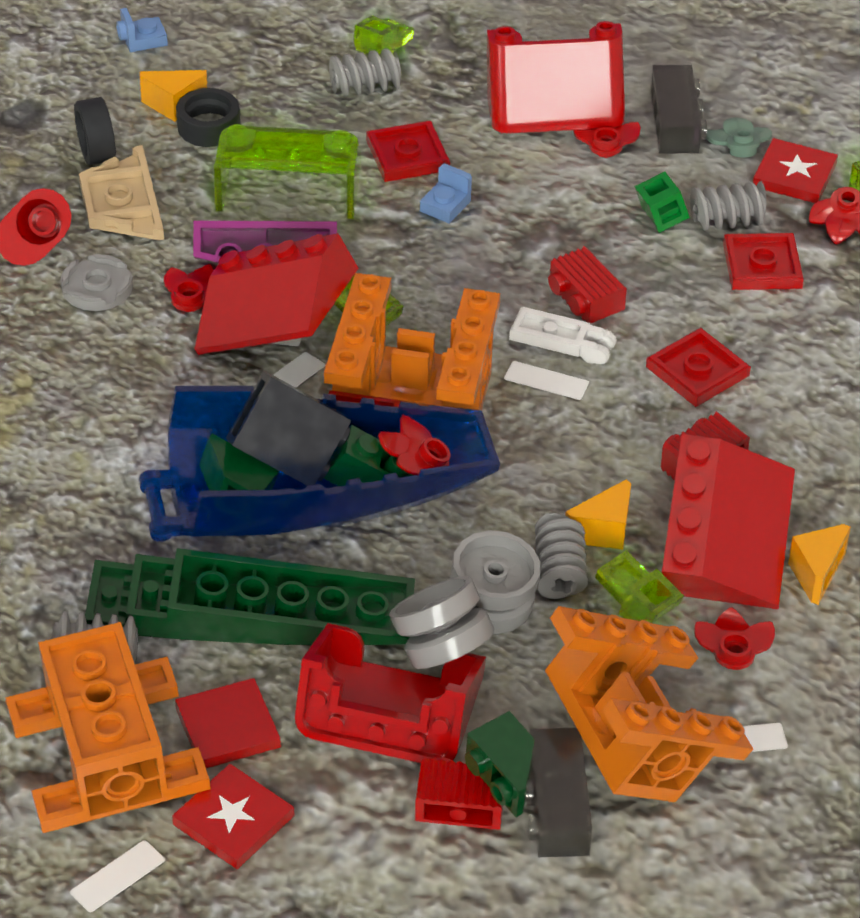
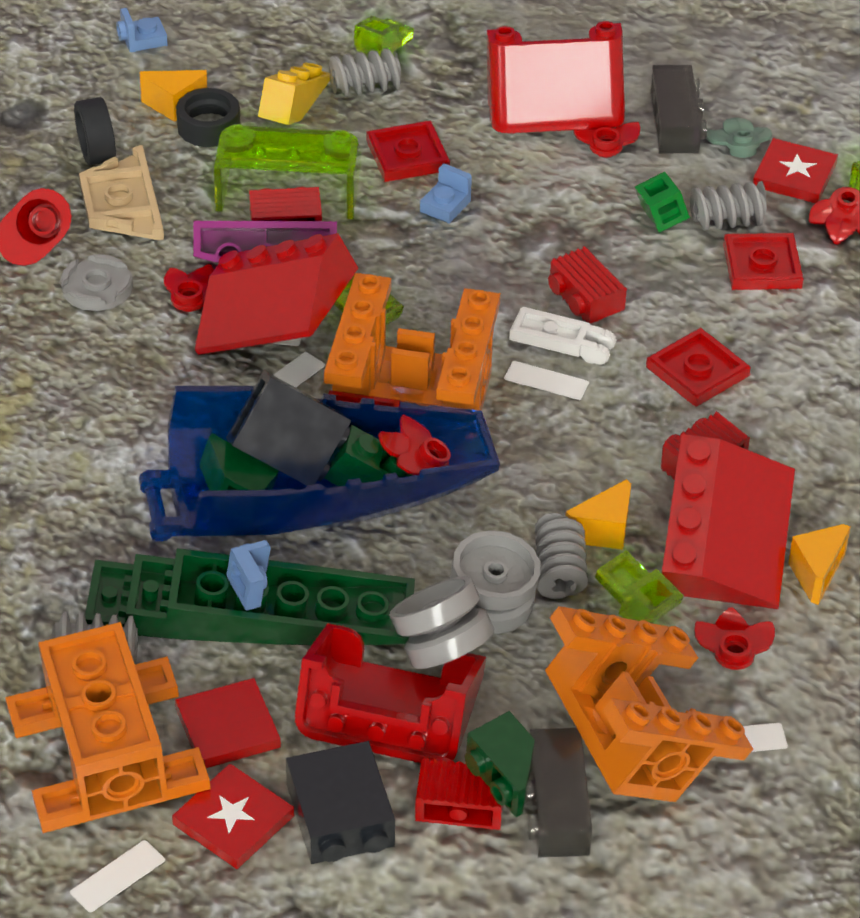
none -> medium blue bracket [227,540,271,610]
none -> red brick [249,186,322,221]
none -> yellow slope [258,62,330,125]
none -> black brick [286,741,395,864]

